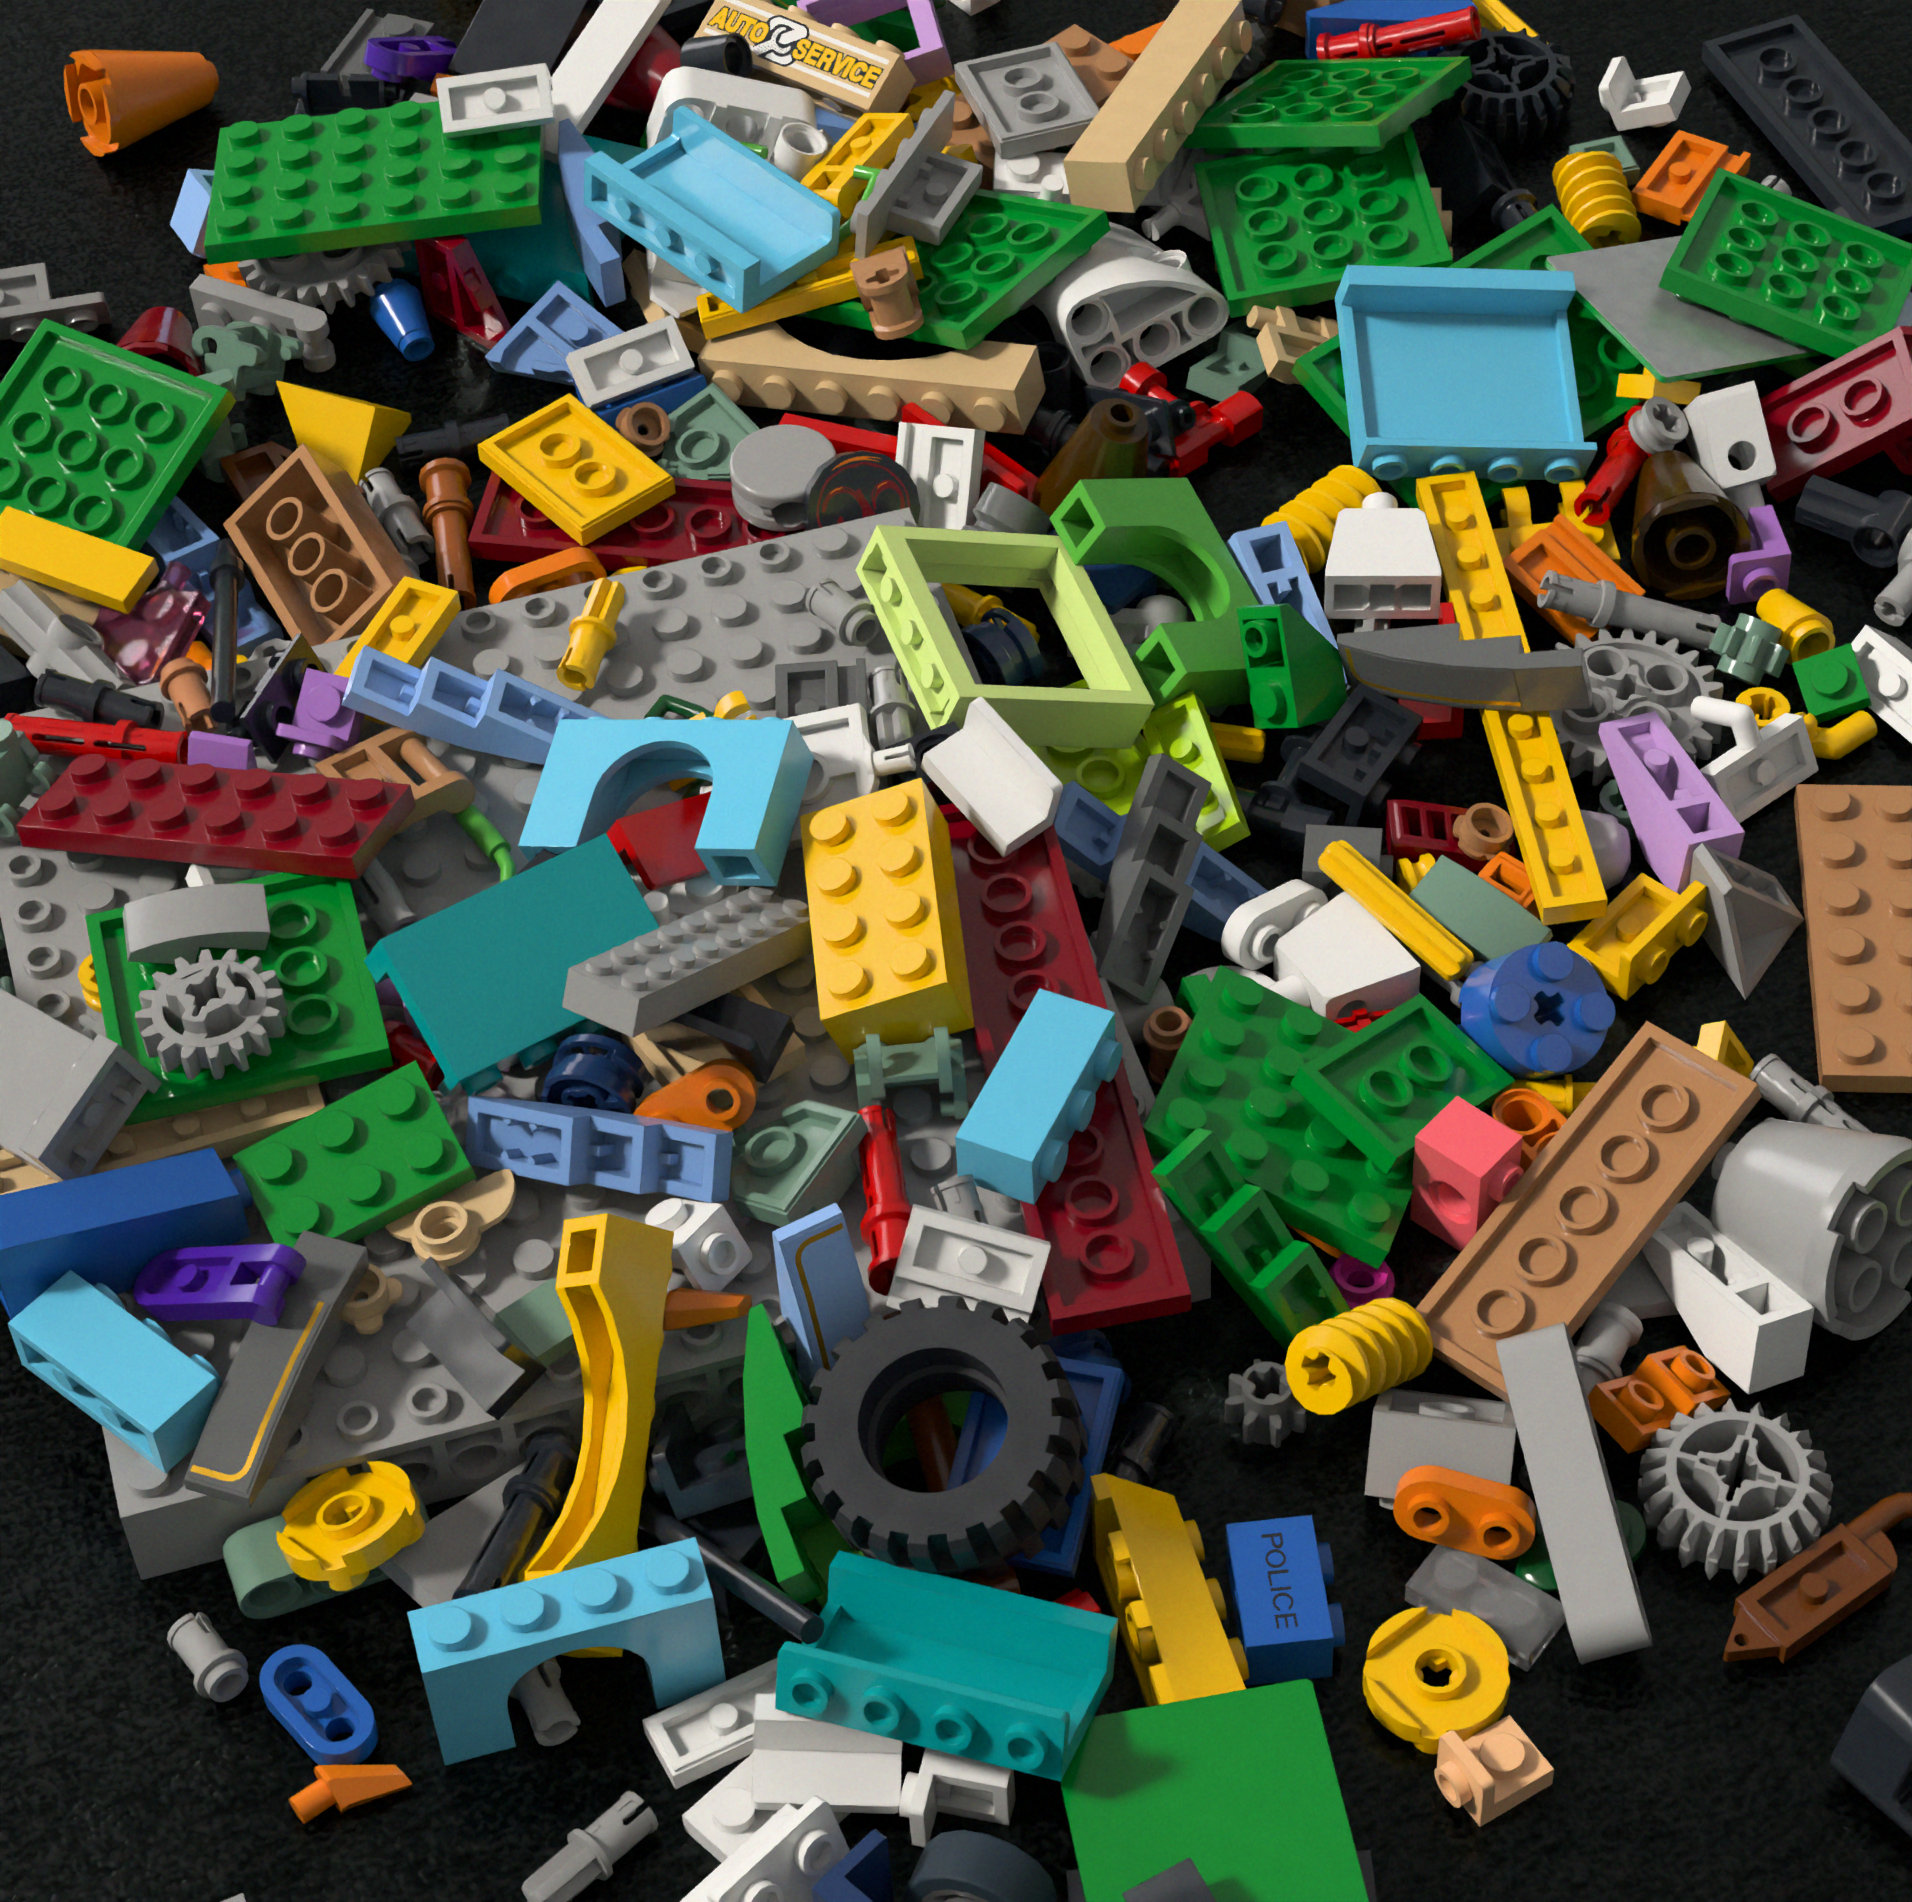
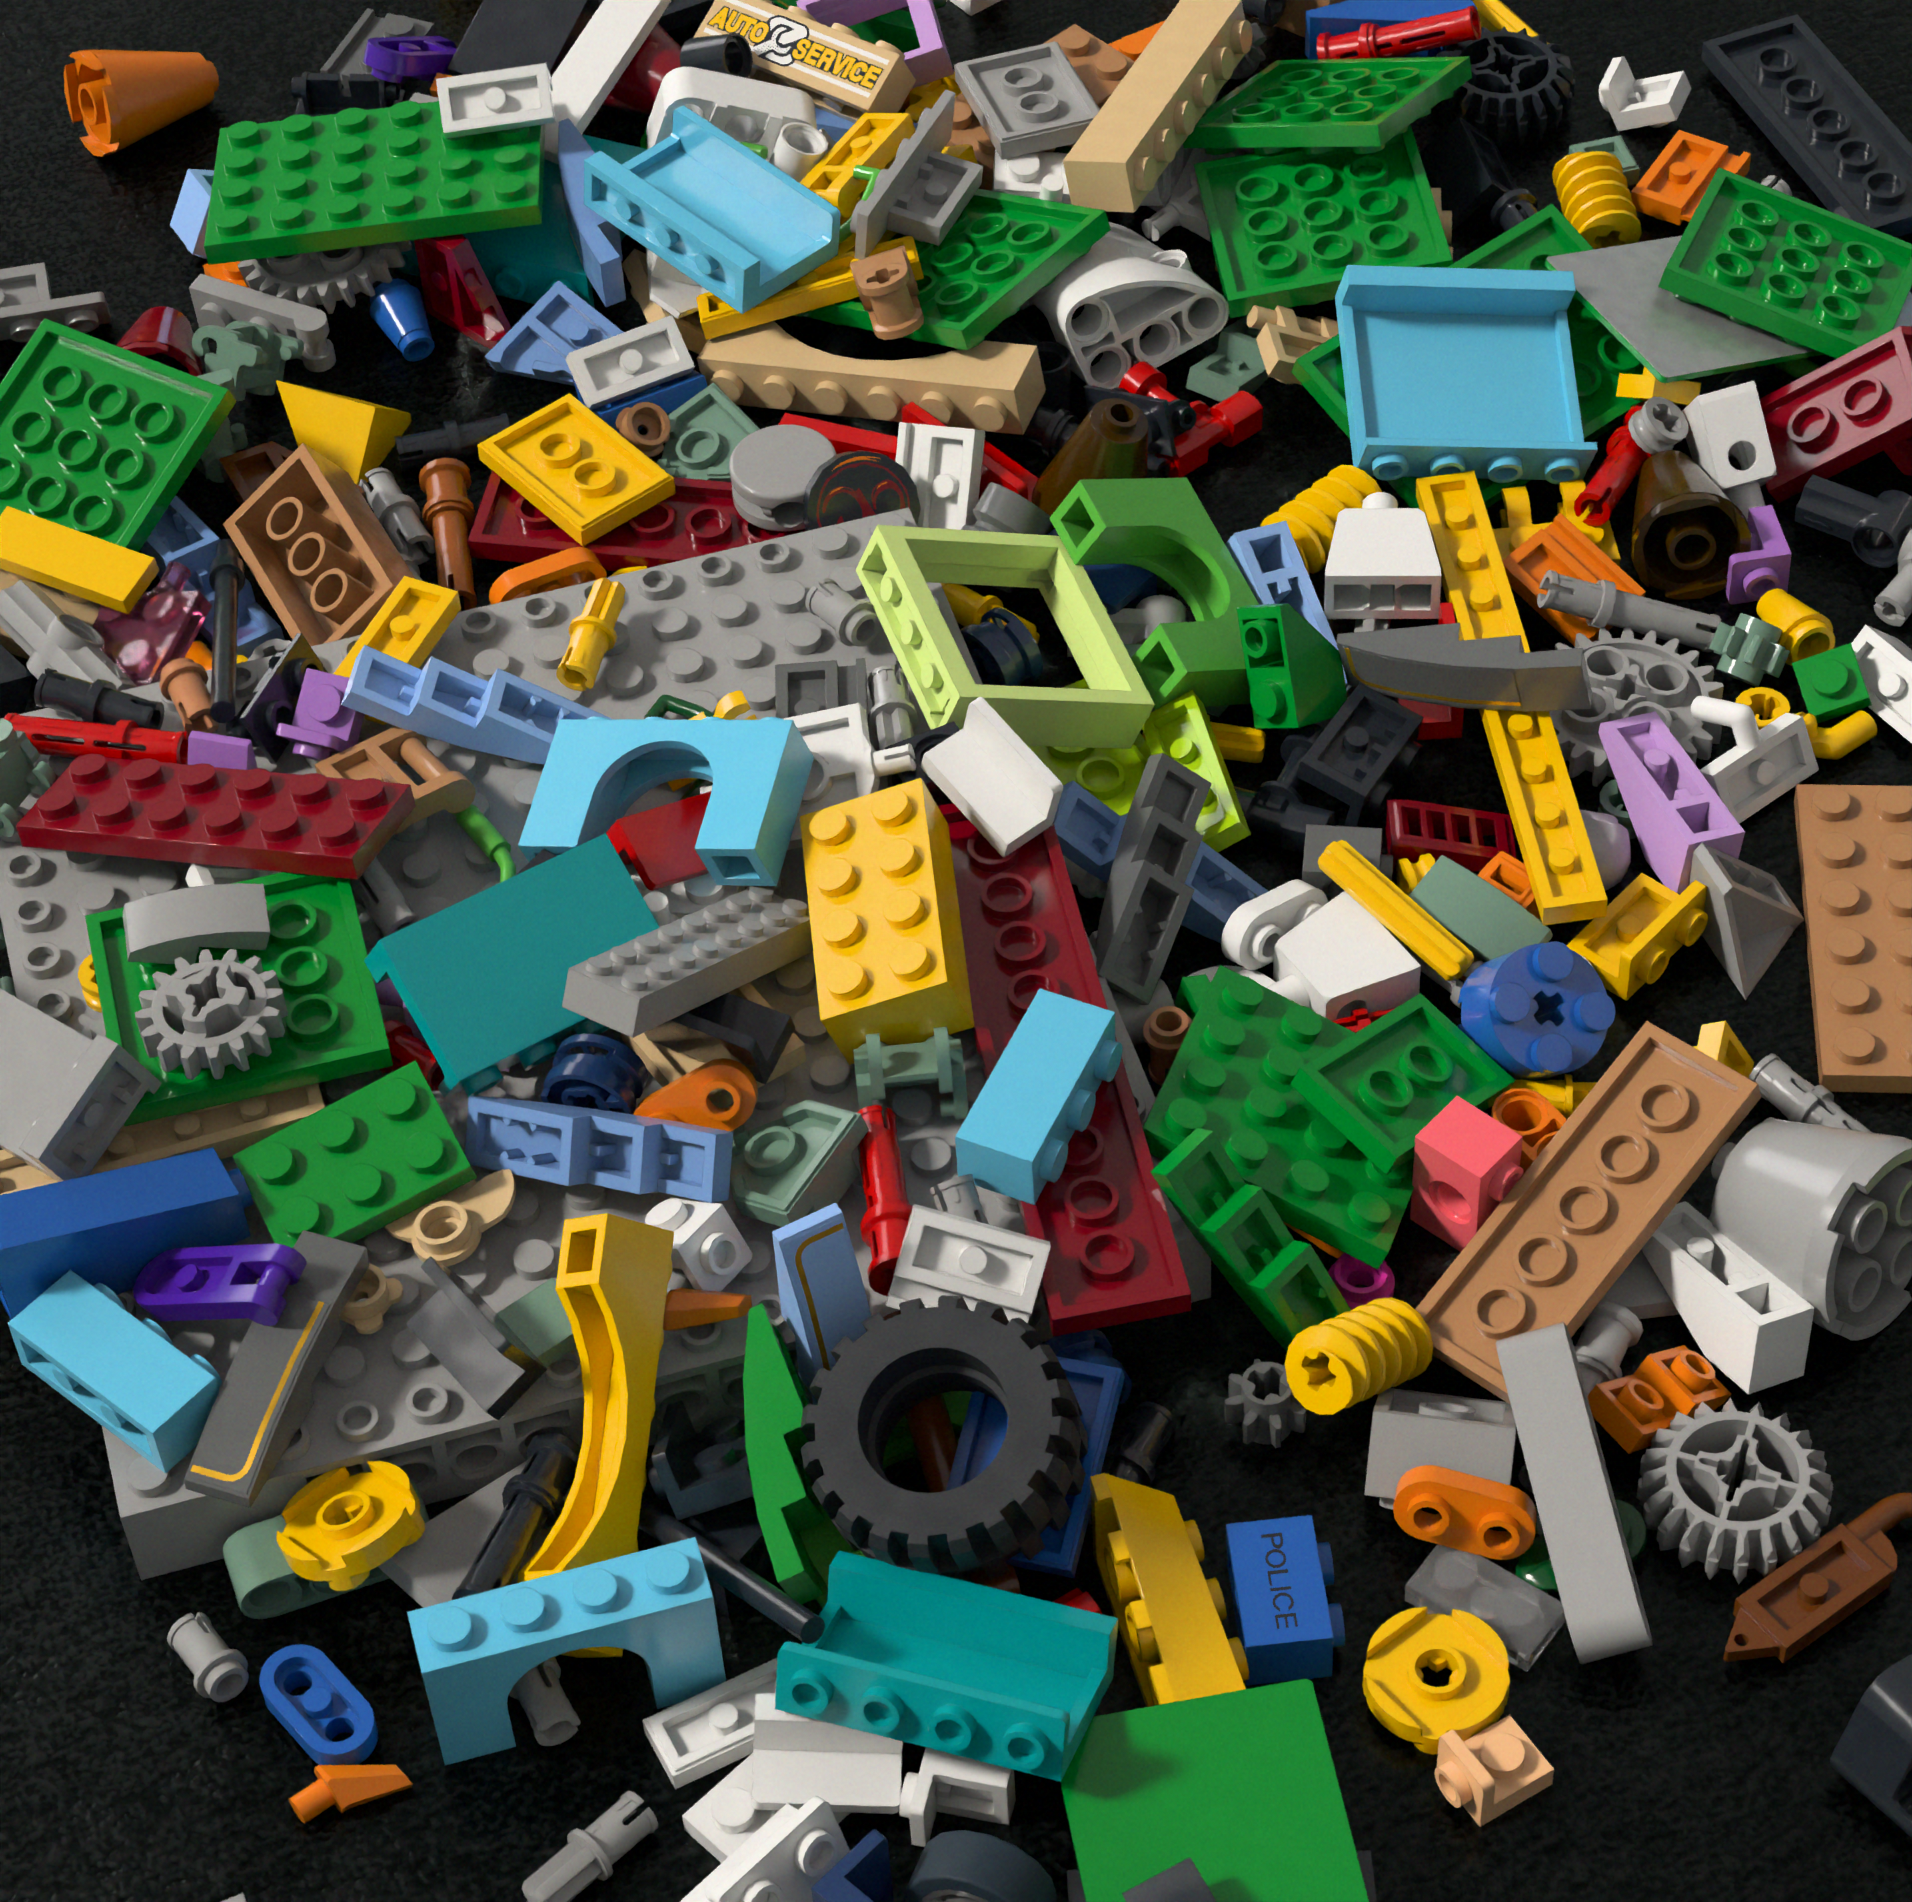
medium nougat plate [1453,803,1514,861] -> none

